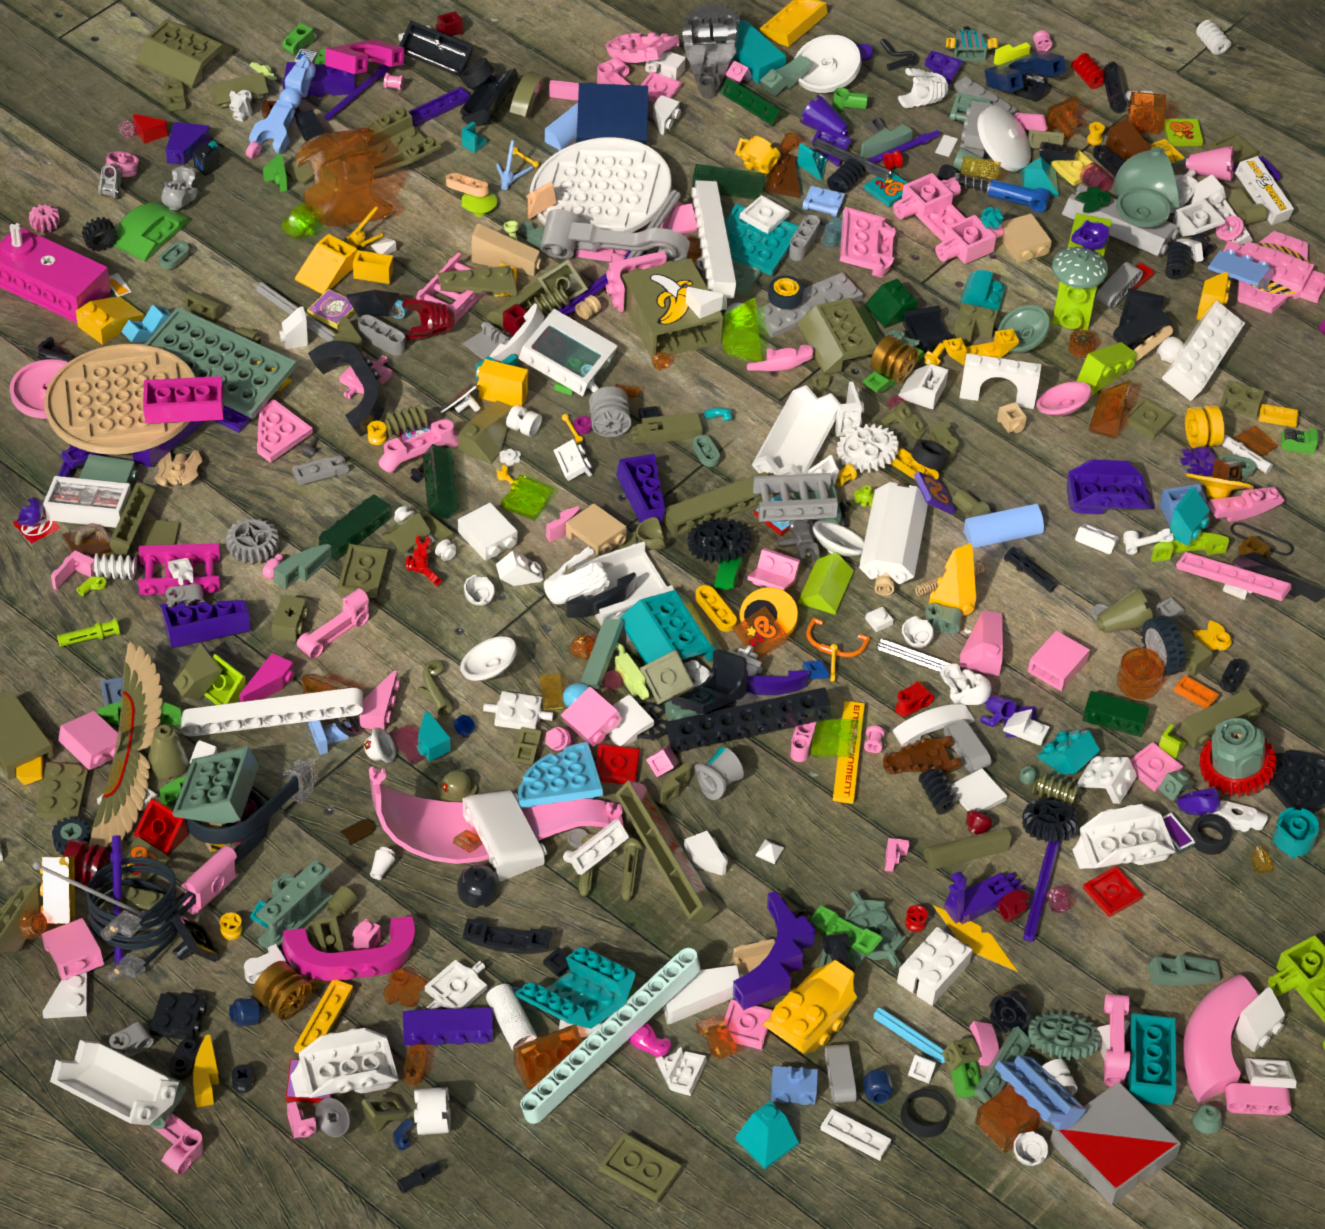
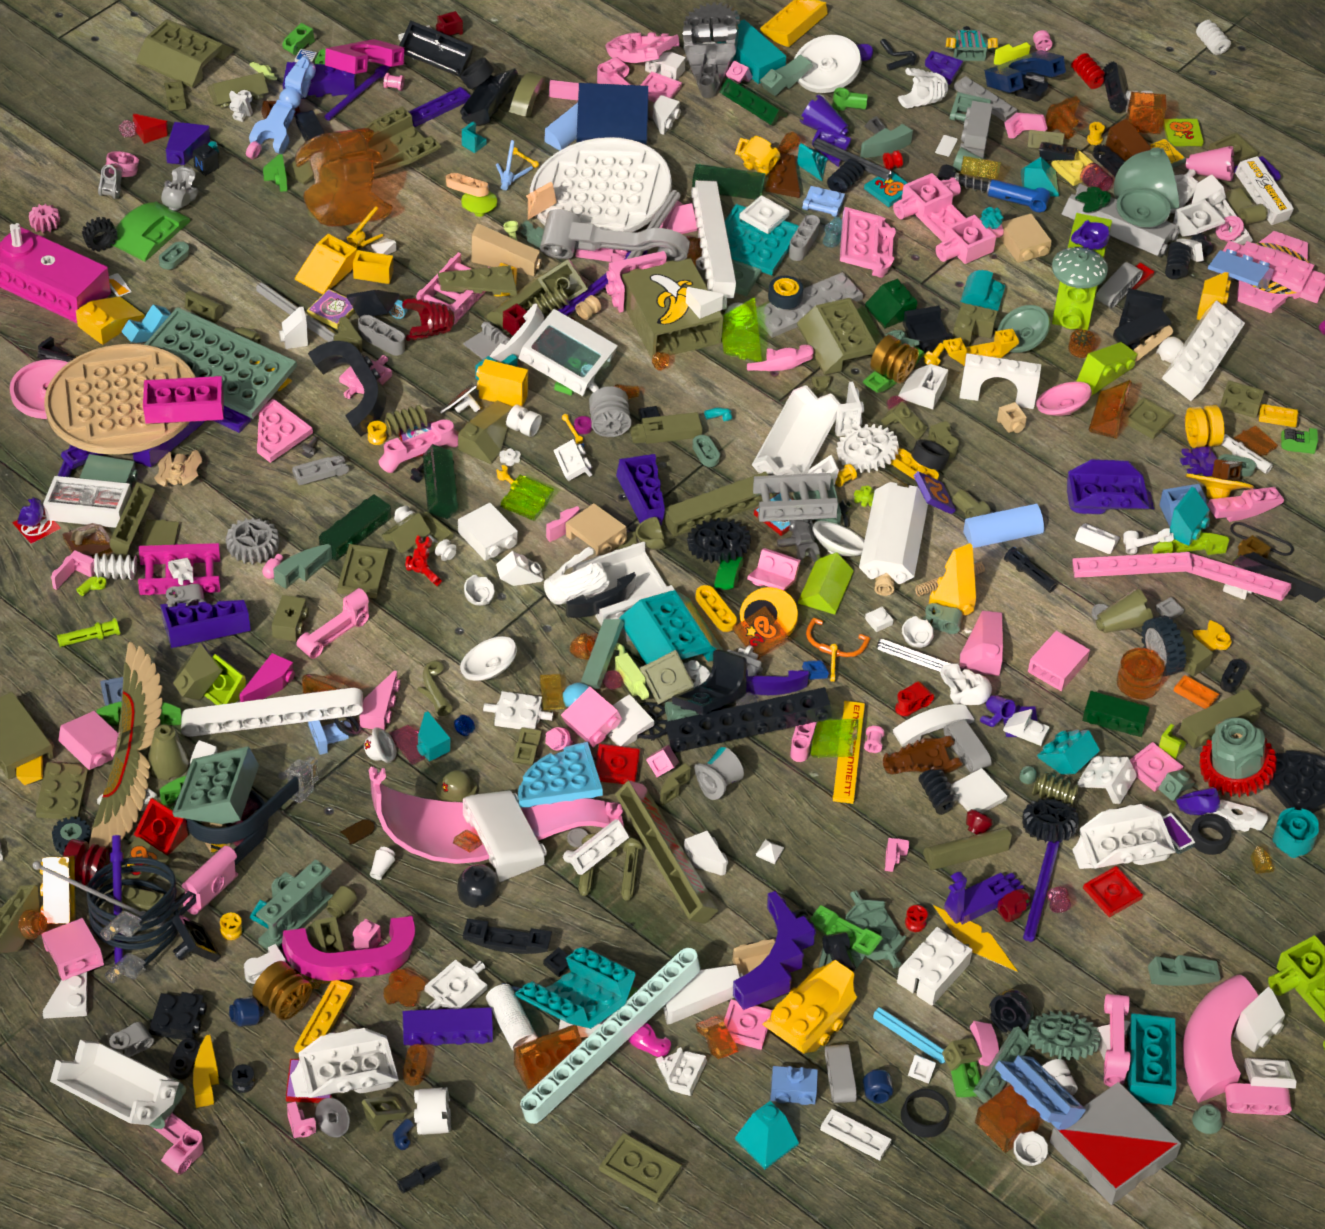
clear neon green cylinder [280,203,316,239] -> none
dark purple bar [867,130,940,163] -> none
white dish [978,106,1031,172] -> none
none -> bright pink tile [1072,552,1192,578]

